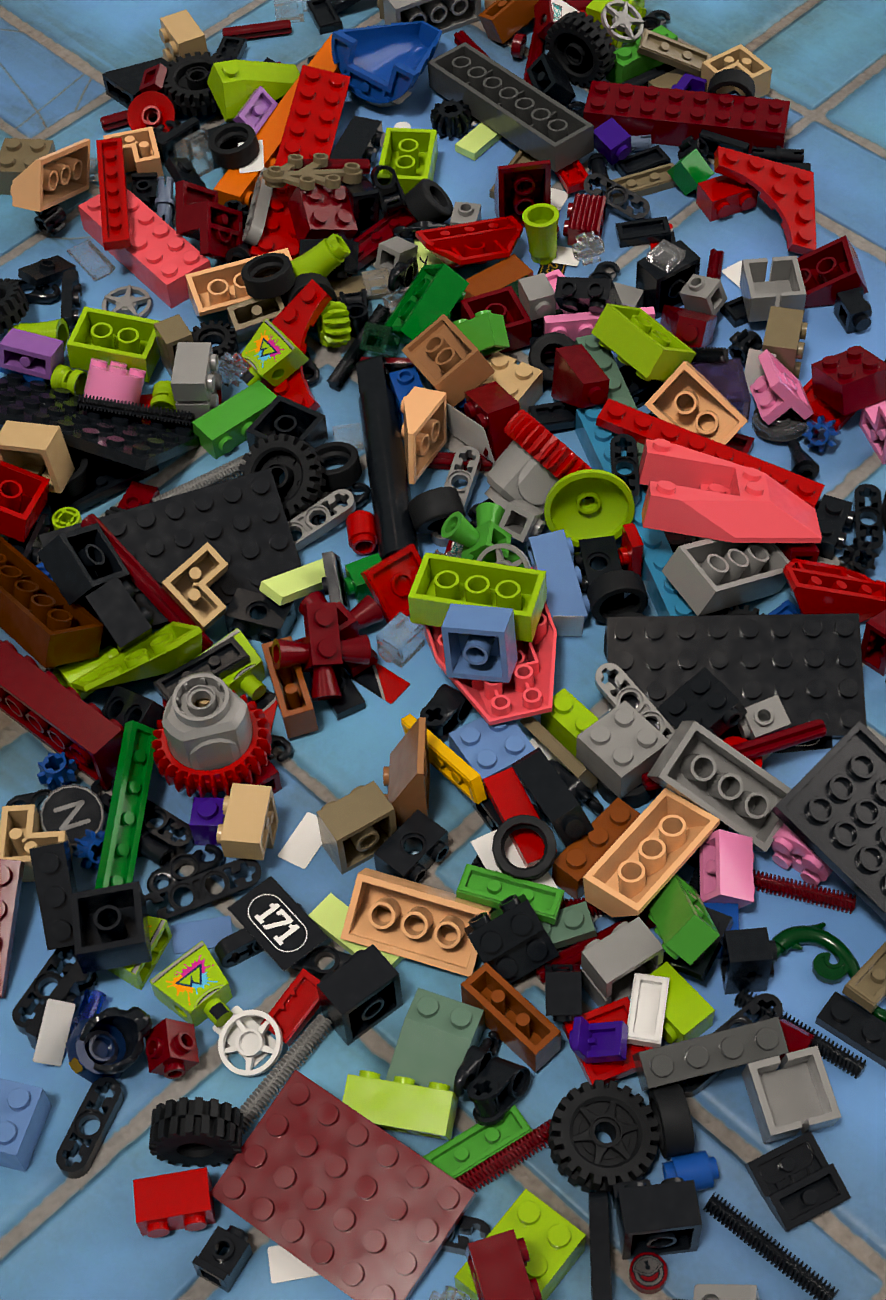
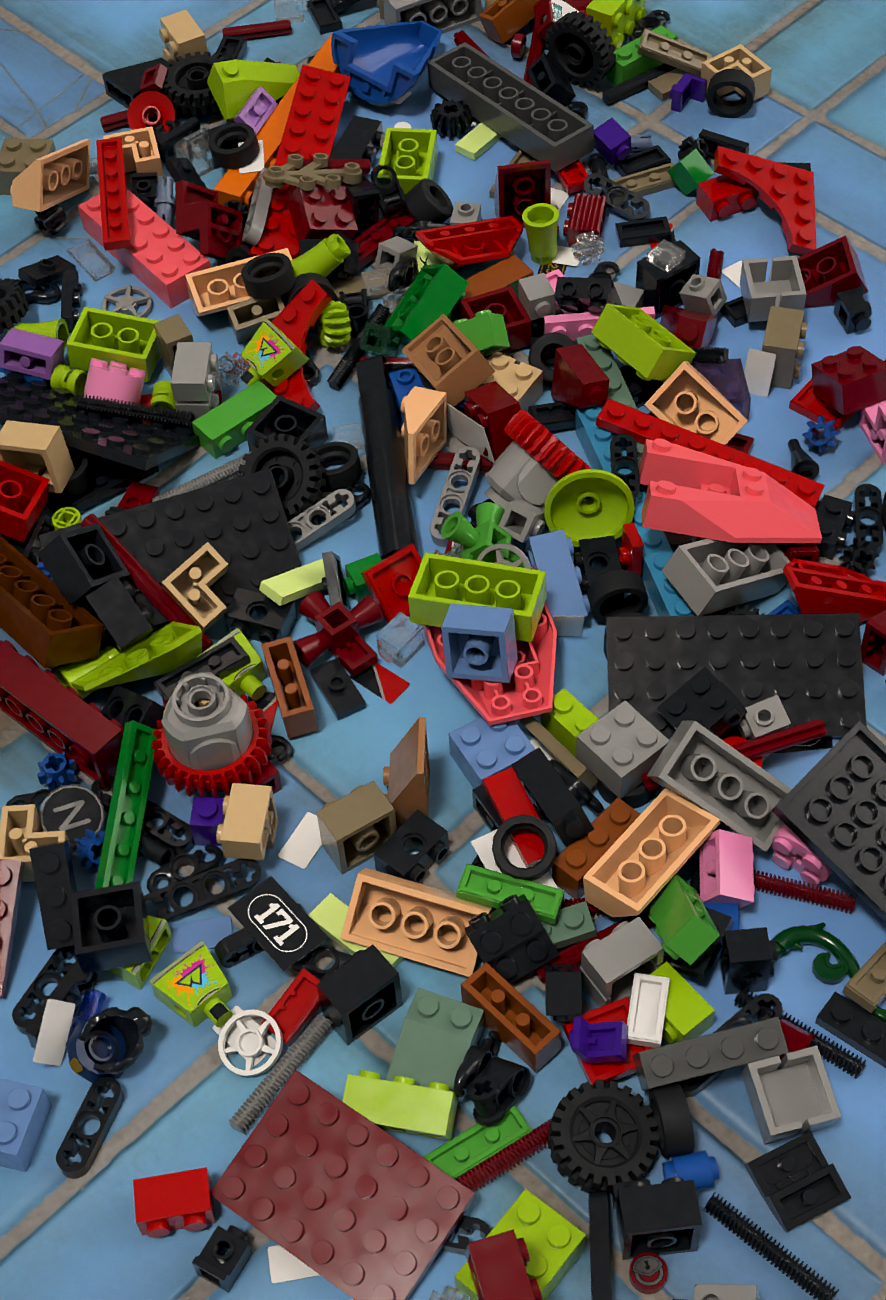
dark red brick [145,1018,199,1079] -> none
black tyre [149,1097,244,1167] -> none
black tyre [190,320,239,370] -> none
dark red brick [272,602,371,701] -> none
red brick [346,510,378,555] -> none
yellow tile [401,714,487,804] -> none
black tyre [407,486,466,535] -> none
black piece [420,684,472,743] -> none
dark red brick [583,81,790,154] -> none
light grey beam [595,663,676,740] -> none
light grey wheel [601,0,644,43] -> none
black gear [728,329,763,365] -> none
bright pink bracket [749,349,814,425] -> none
black pin [751,145,804,163] -> none
clear tile [752,407,809,442] -> none

